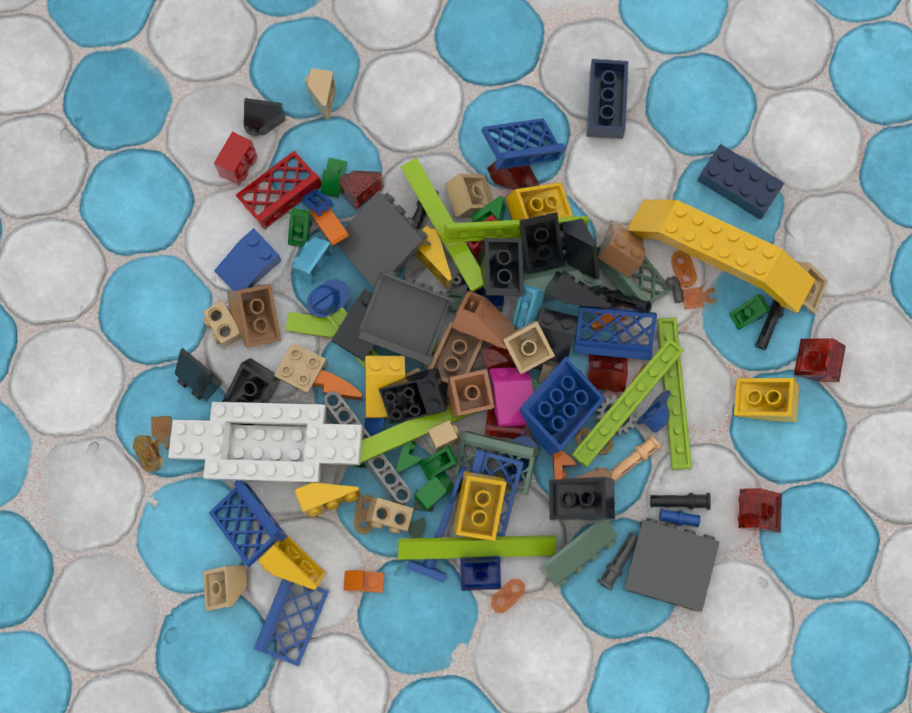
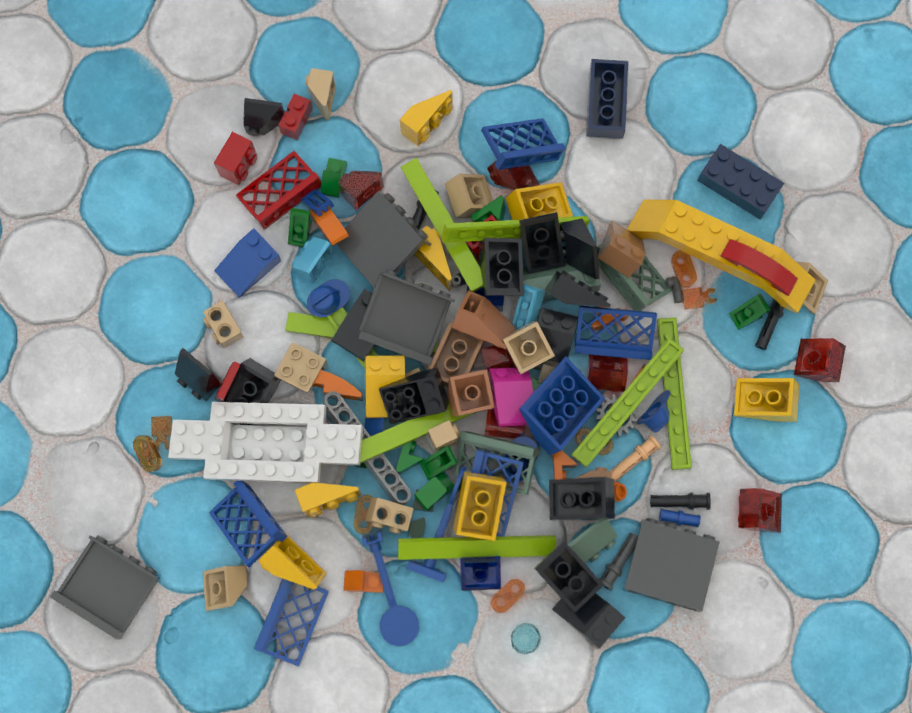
medium nougat slope [227,284,281,348] -> none
dark green plate [446,291,466,312] -> none
black pin [598,286,652,313] -> none
none -> dark grey panel [50,535,160,640]
none -> red tile [214,361,240,402]
none -> red piece [278,94,313,140]
none -> blue piece [362,530,419,646]
none -> yellow slope [400,90,453,146]
none -> clear light blue hair [511,623,541,654]
none -> black slope [534,540,604,612]
none -> black slope [552,593,625,649]
none -> orange plate [614,482,627,502]
none -> red slope [720,239,798,296]

